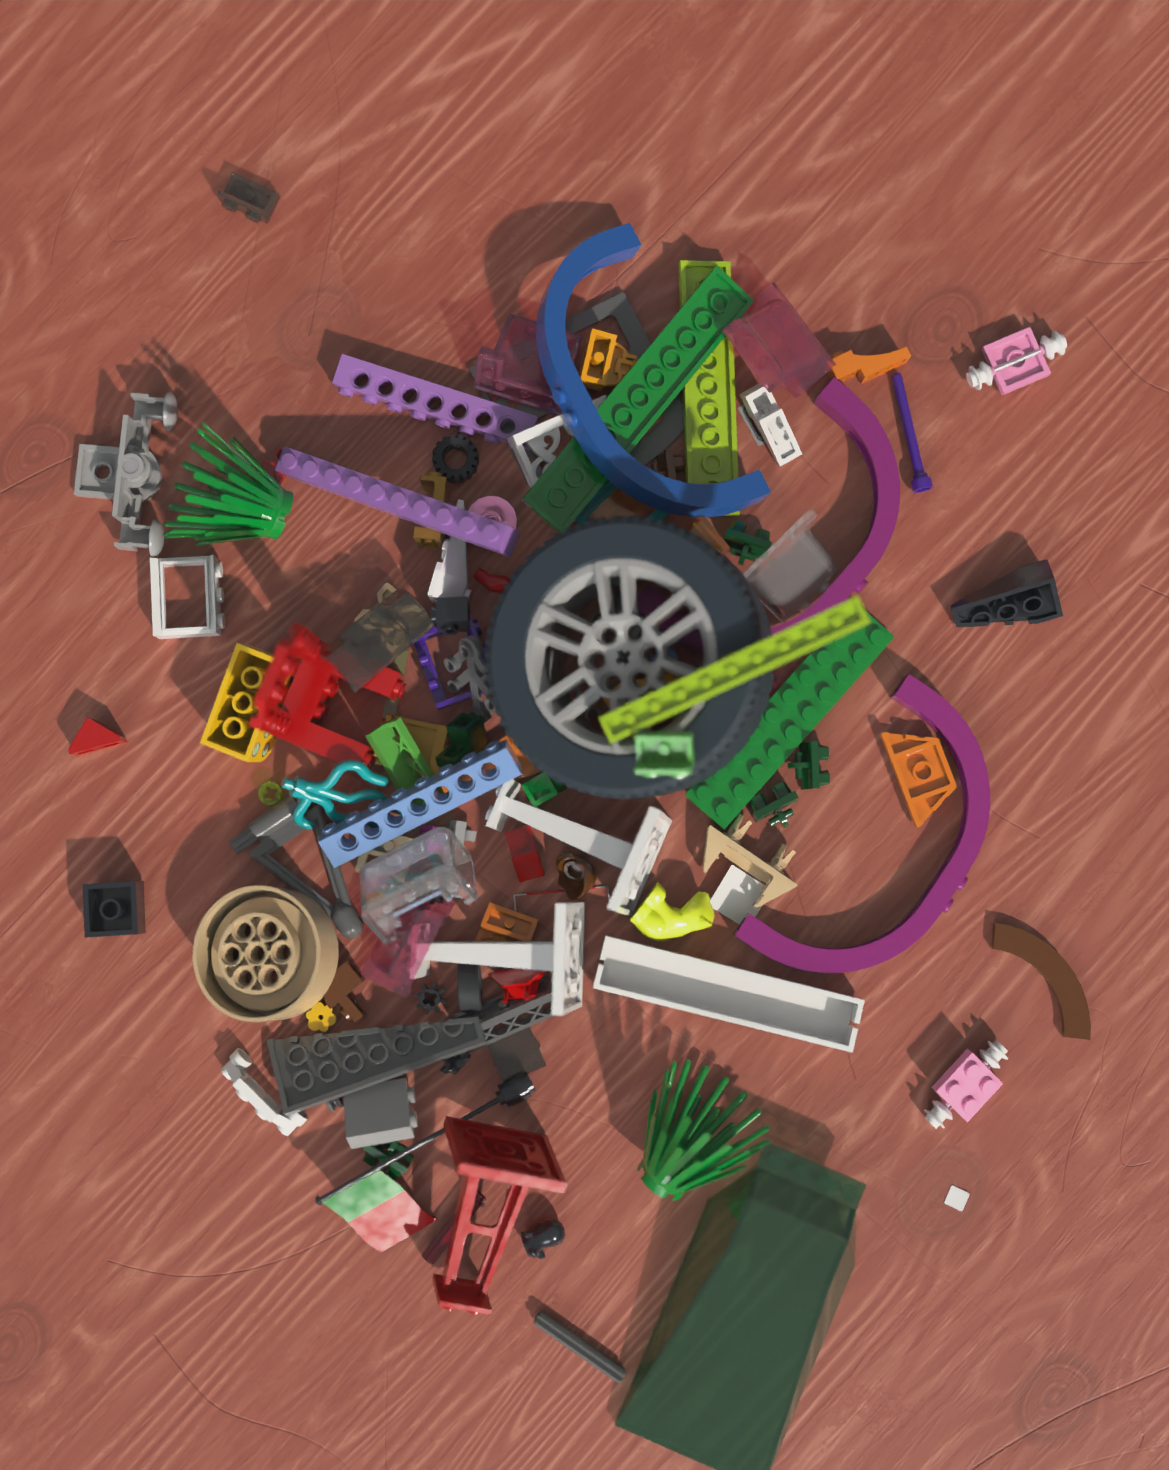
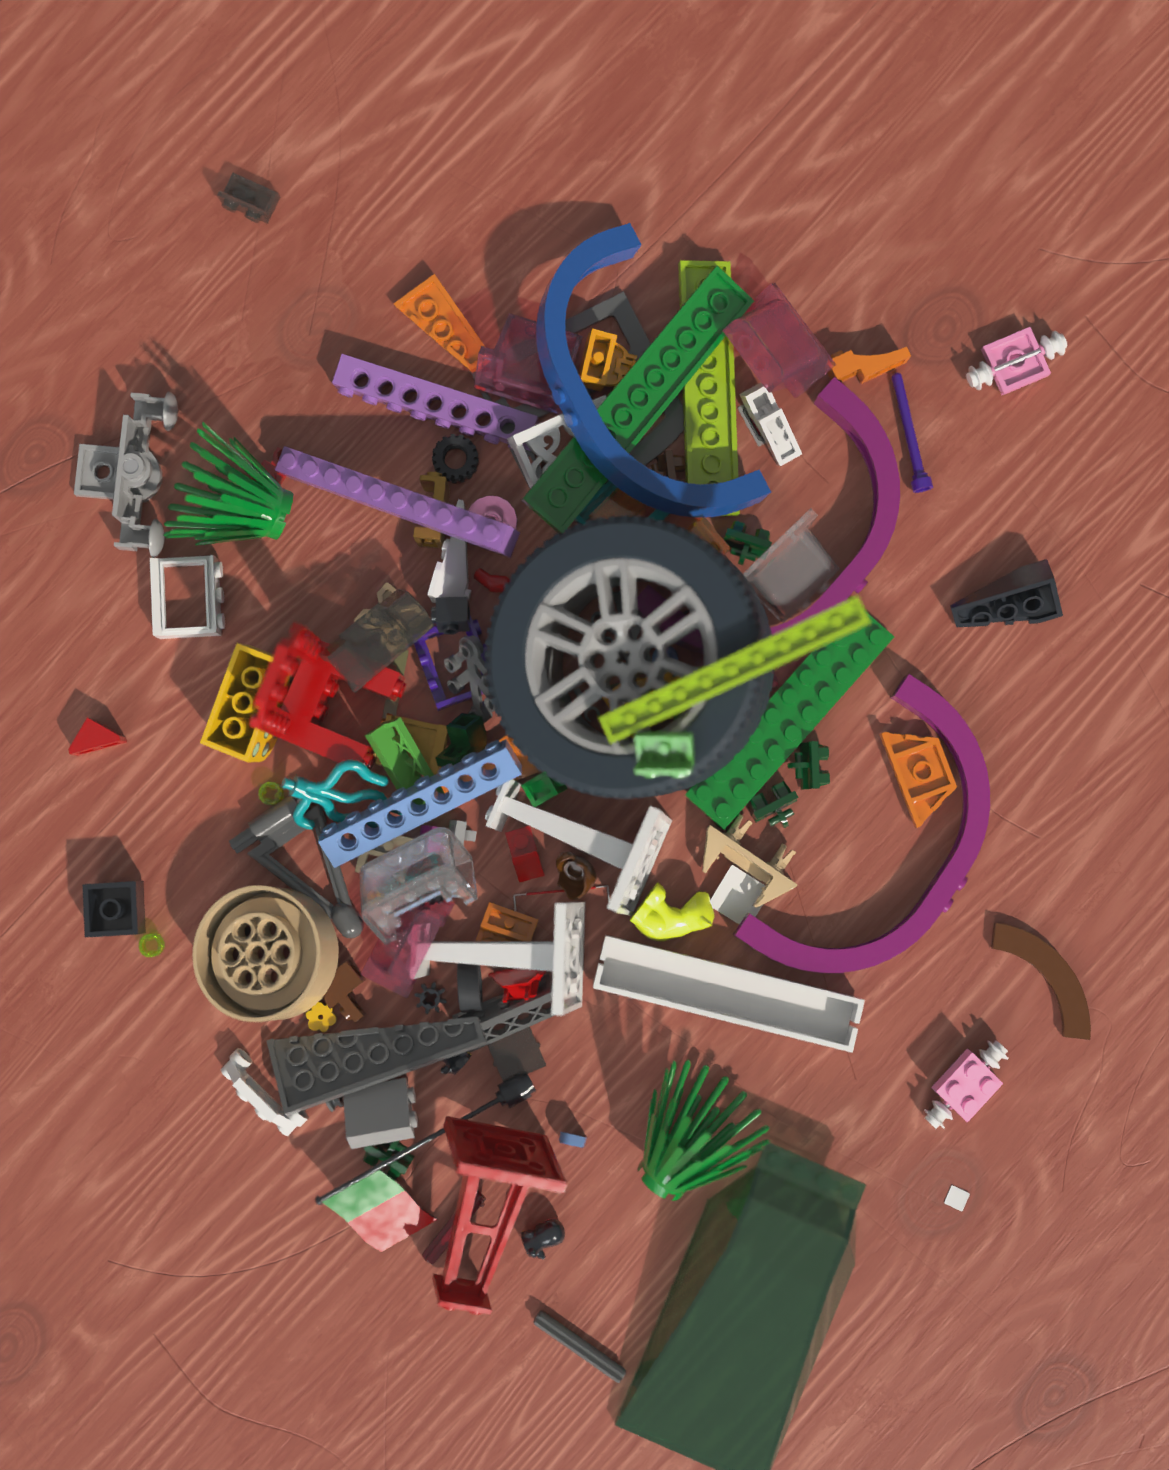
none -> clear neon green bush [138,933,165,957]
none -> orange wing [393,274,493,373]
none -> medium blue tile [558,1131,587,1148]

